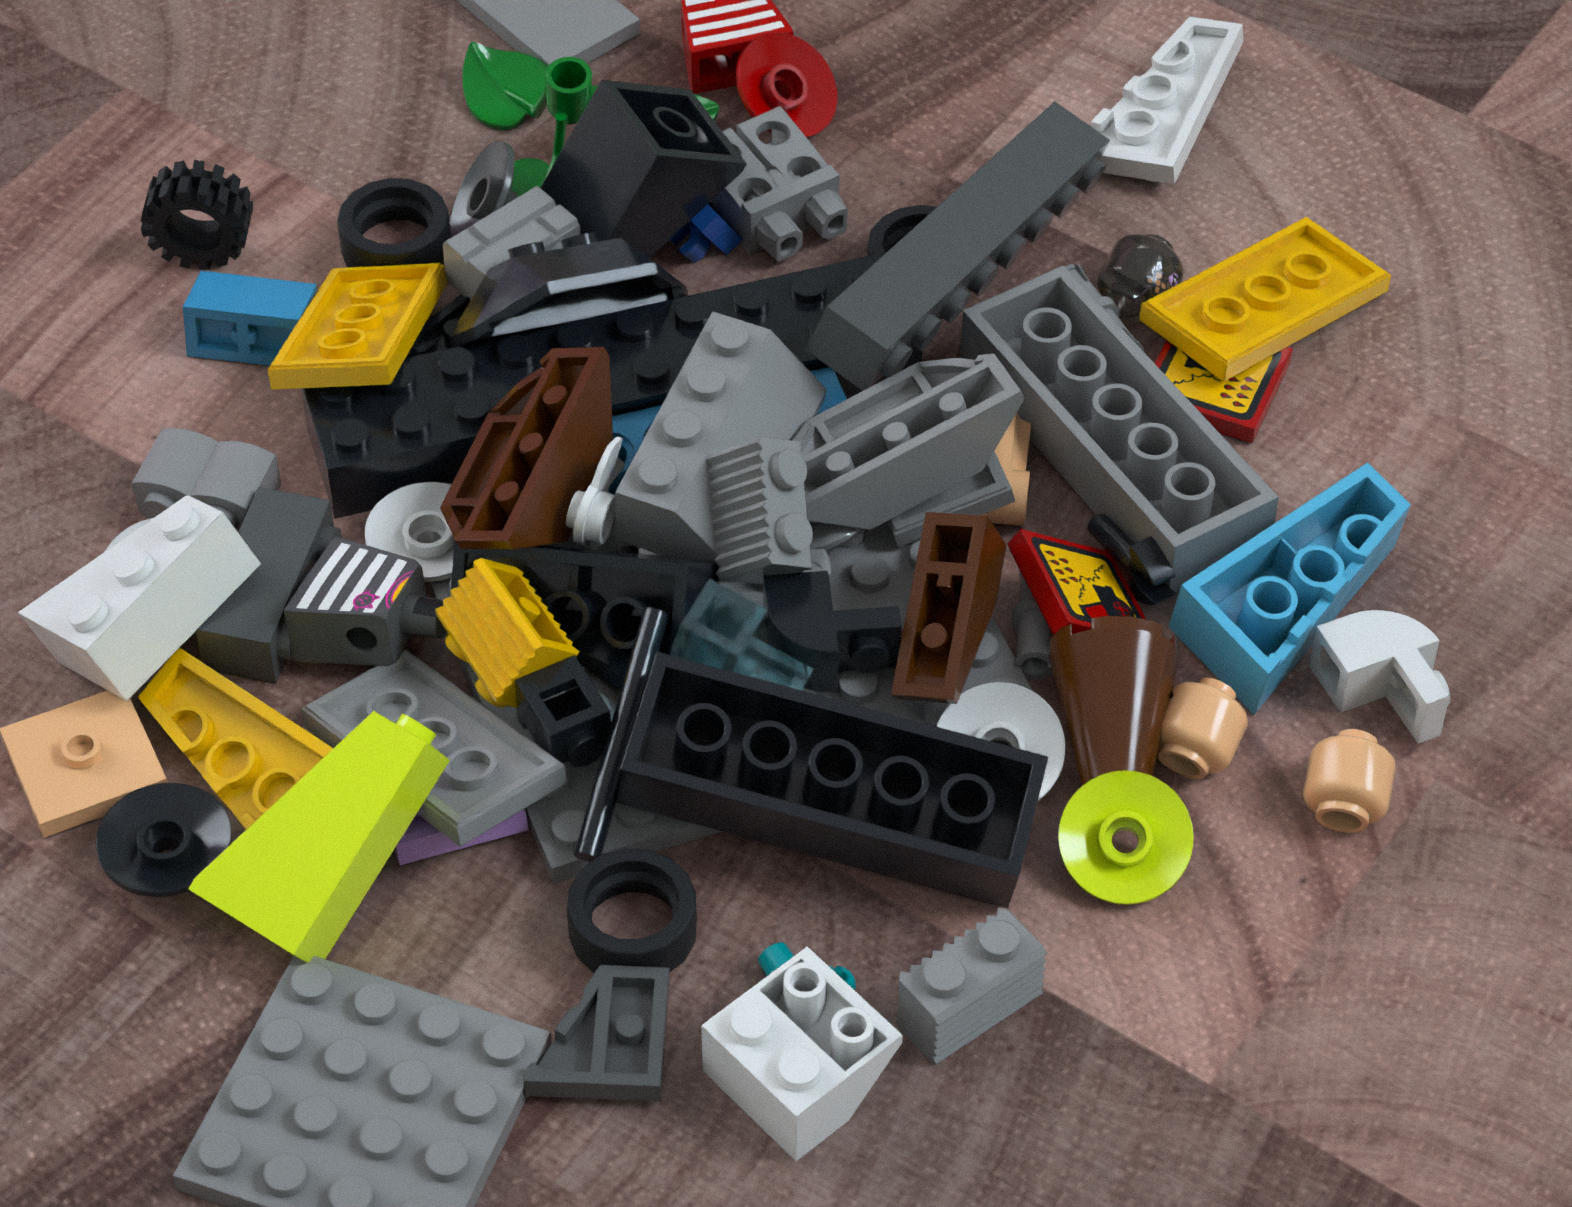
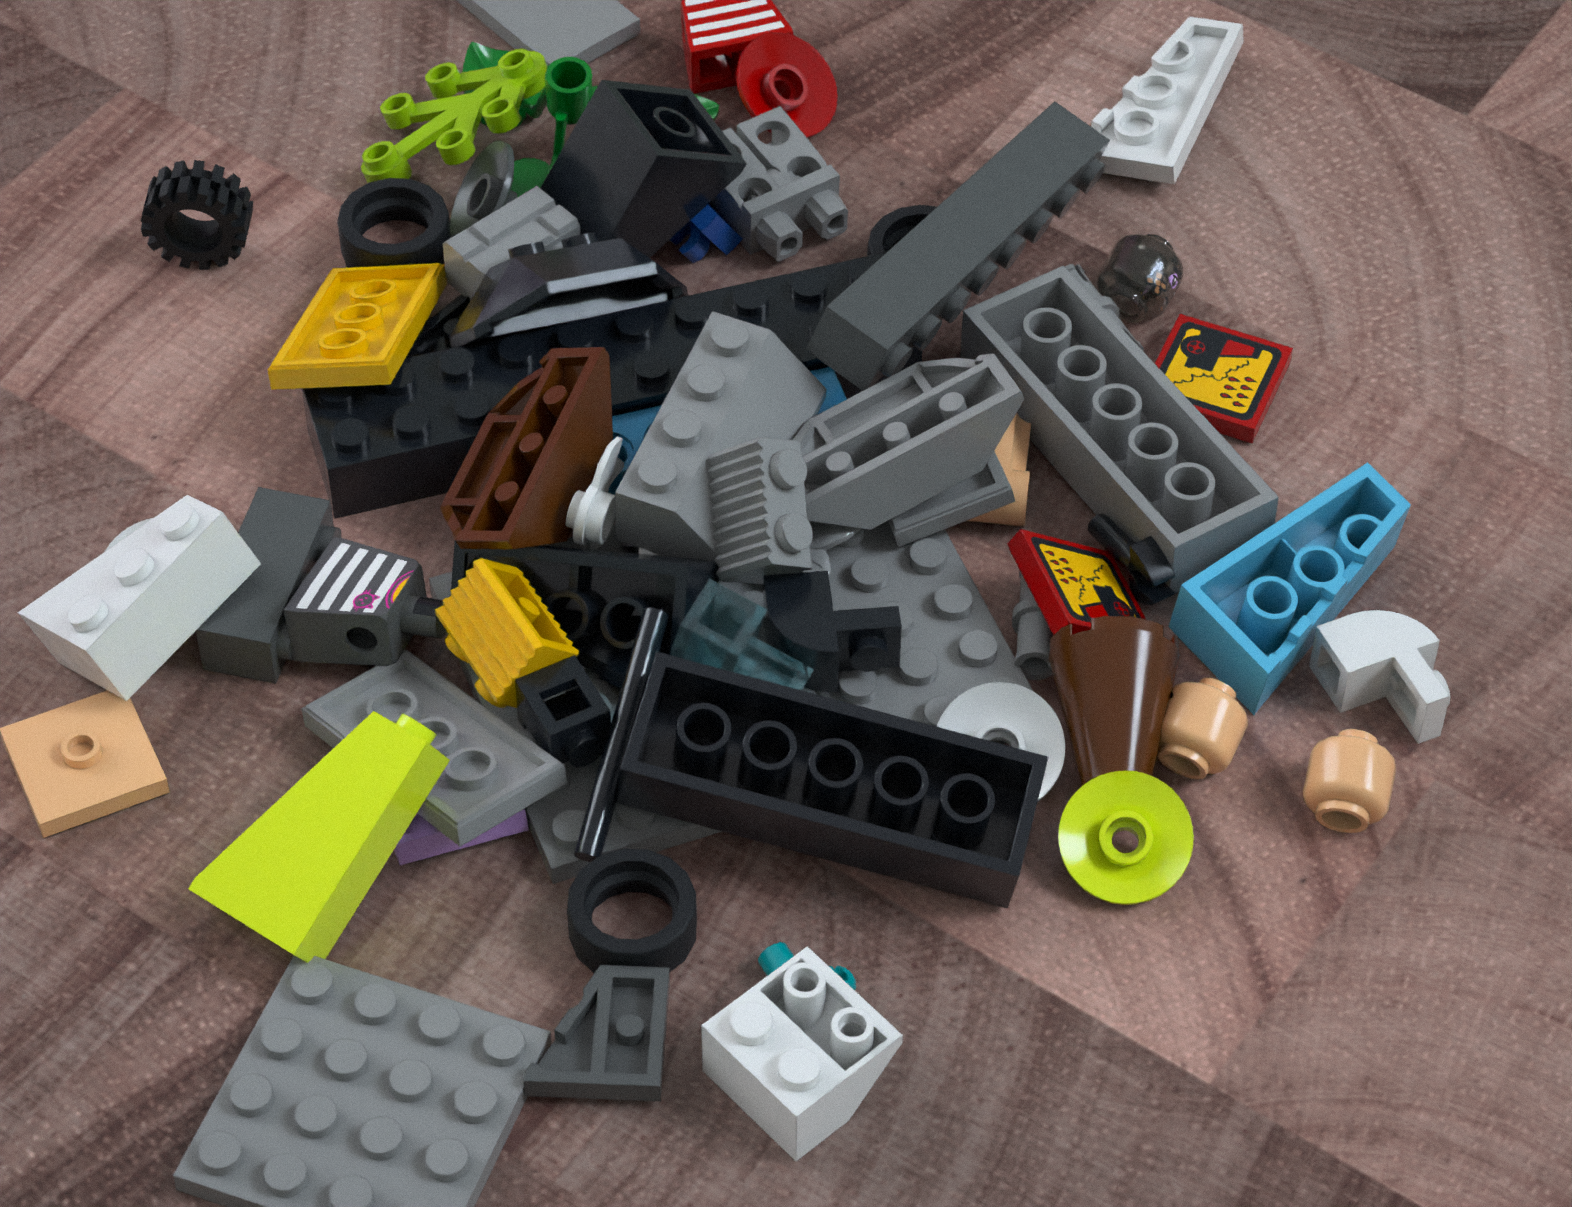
black dish [96,783,232,897] -> none
light grey brick [131,428,282,532] -> none
yellow wing [138,647,333,830] -> none
dark azure hinge [183,271,317,366] -> none
white dish [365,482,454,582] -> none
reddish brown slope [891,512,1007,704] -> none
light grey brick [897,908,1047,1064] -> none
yellow tile [1139,217,1391,382] -> none
none -> lime plant [361,49,547,183]

